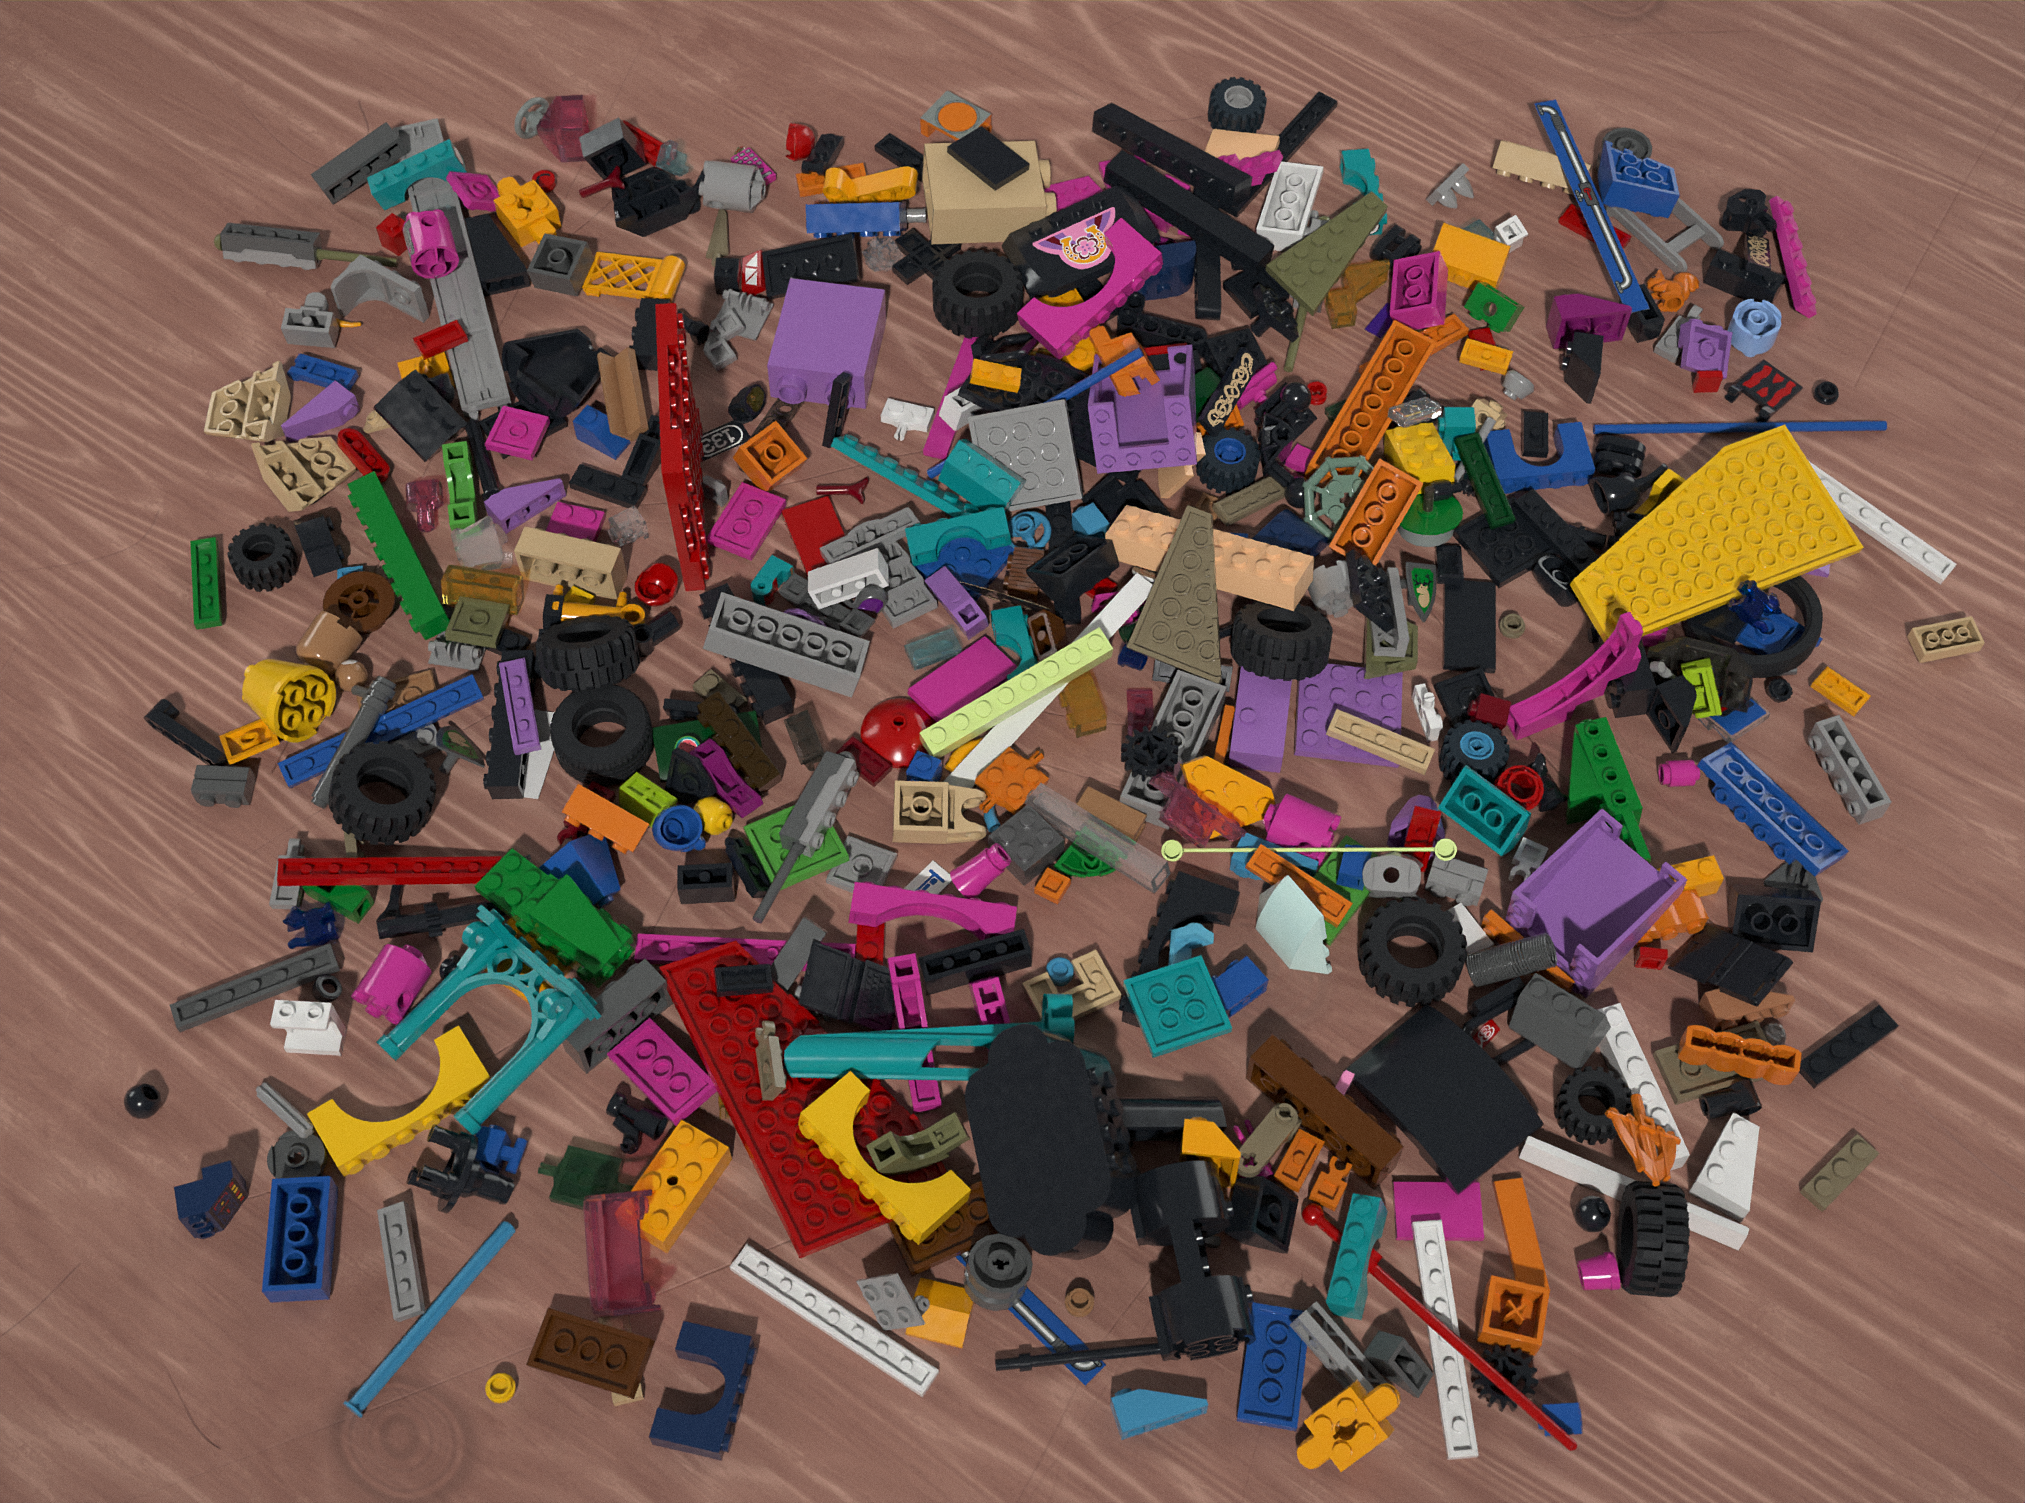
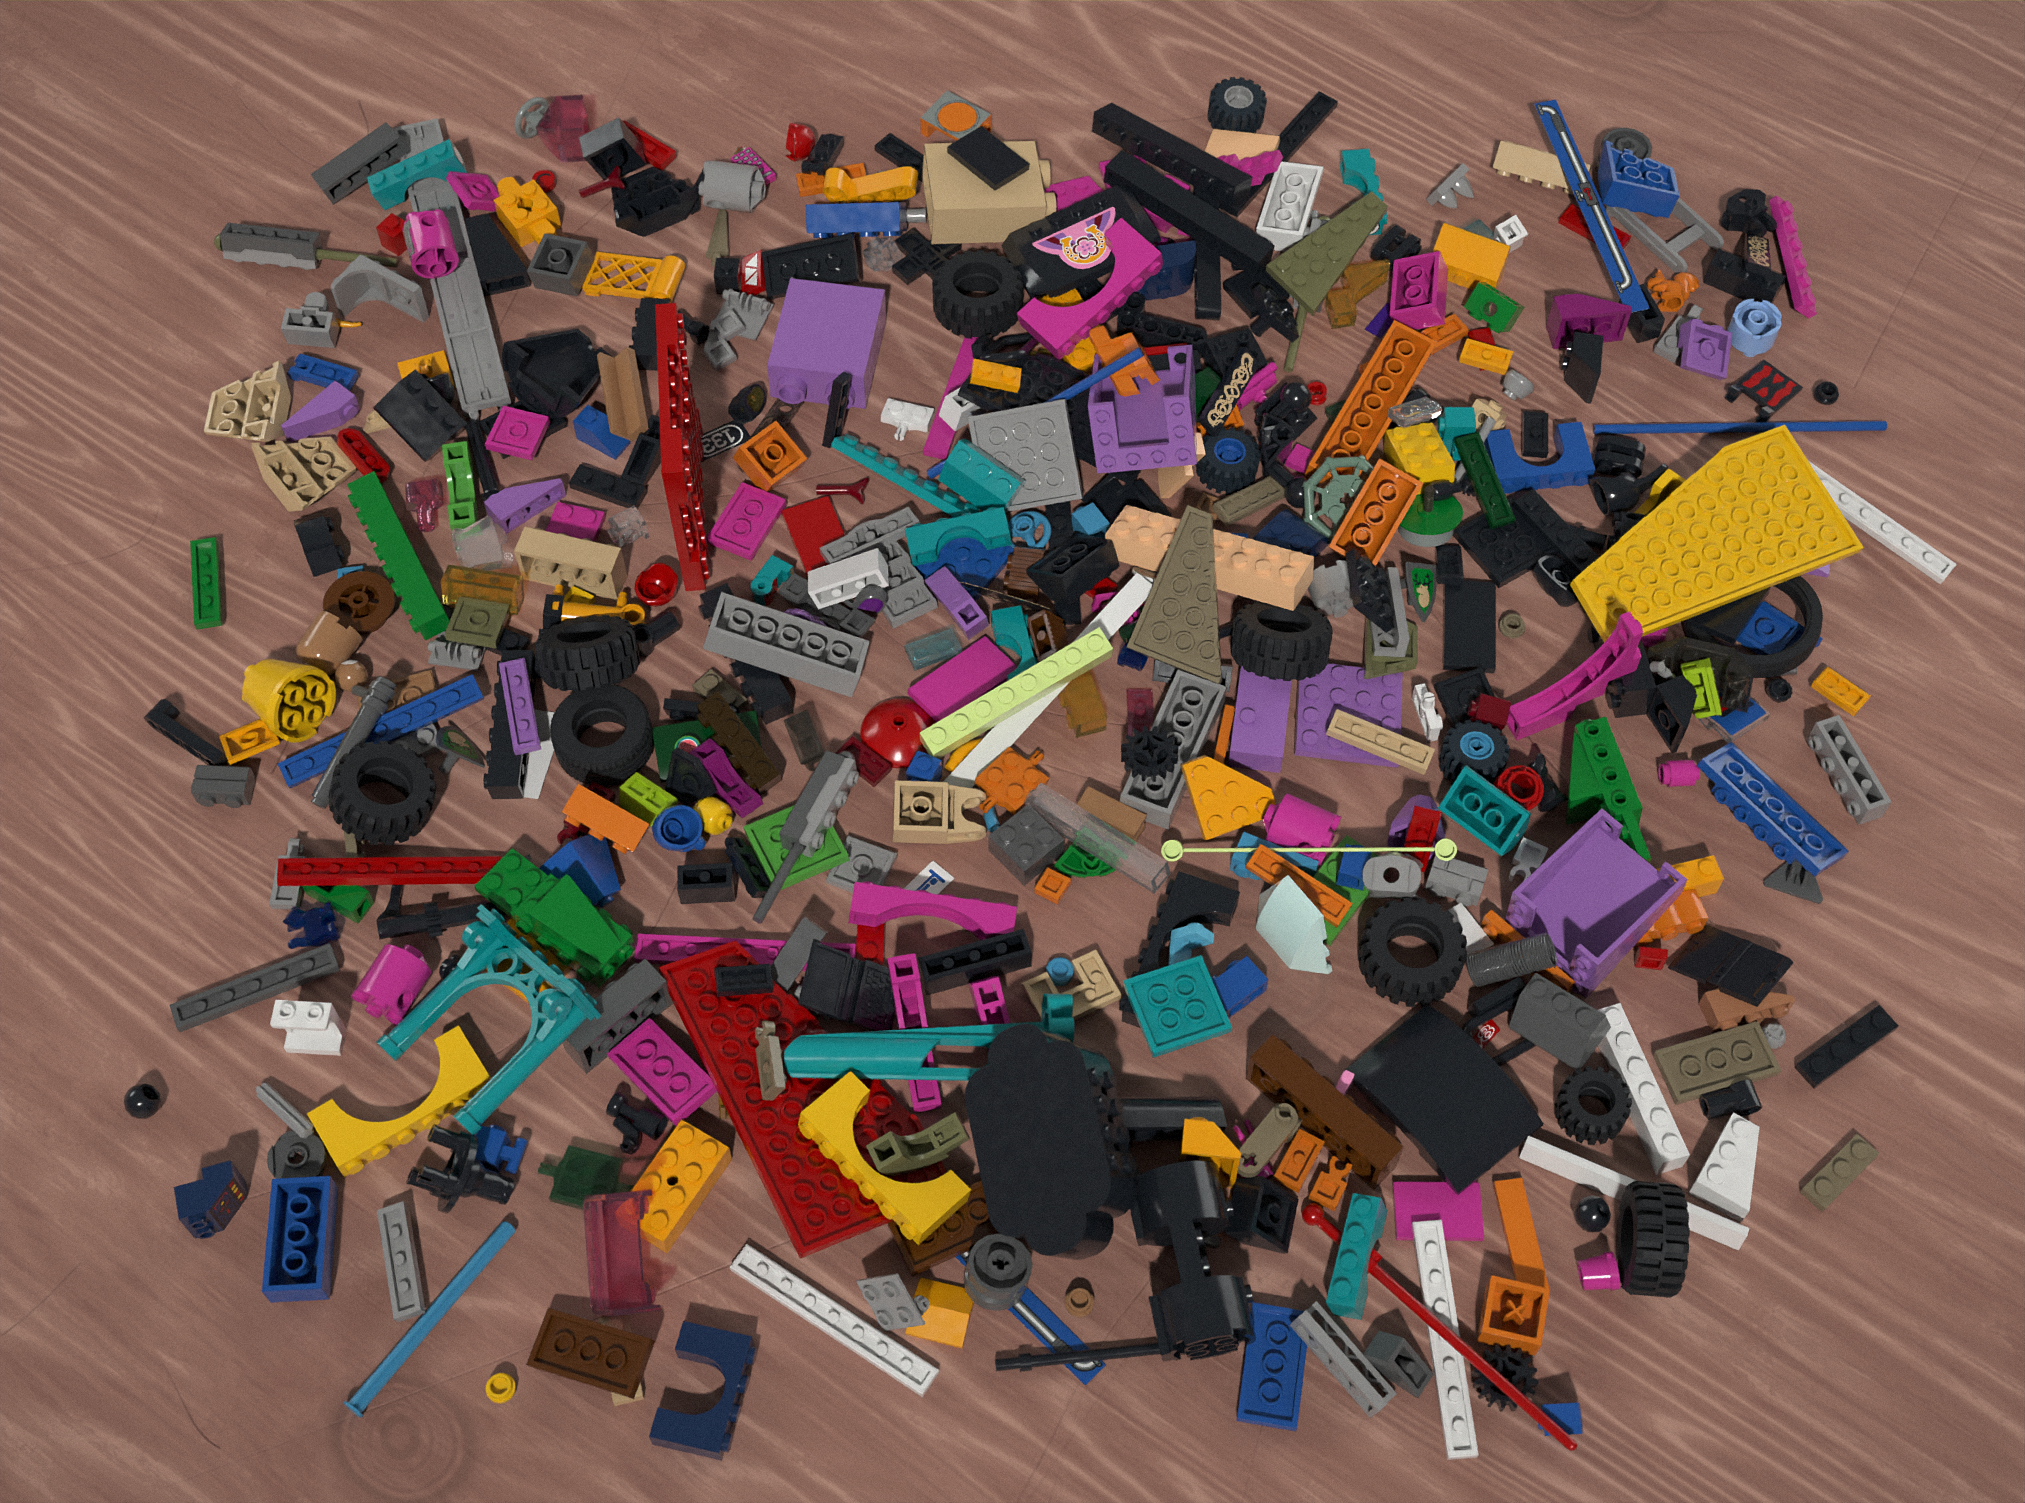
black tyre [227,523,299,592] -> none
black piece [312,974,342,1003] -> none
red tile [413,320,468,360] -> none
clear light blue panel [655,140,689,177] -> none
light grey plate [701,475,728,507] -> none
dark pink plant [950,843,1012,899] -> none
dark azure slope [1110,1388,1208,1440] -> none
clear pink bracket [1149,772,1246,848] -> none
light orange brick [1297,1379,1401,1472] -> none
orange bar [1605,1094,1681,1186] -> none
orange brick [1677,1025,1802,1085] -> none
red tile [1692,370,1723,393] -> none
clear blue animal [1727,580,1782,634] -> none
black slope [1728,884,1821,953] -> none
tan piece [1907,616,1985,663] -> none

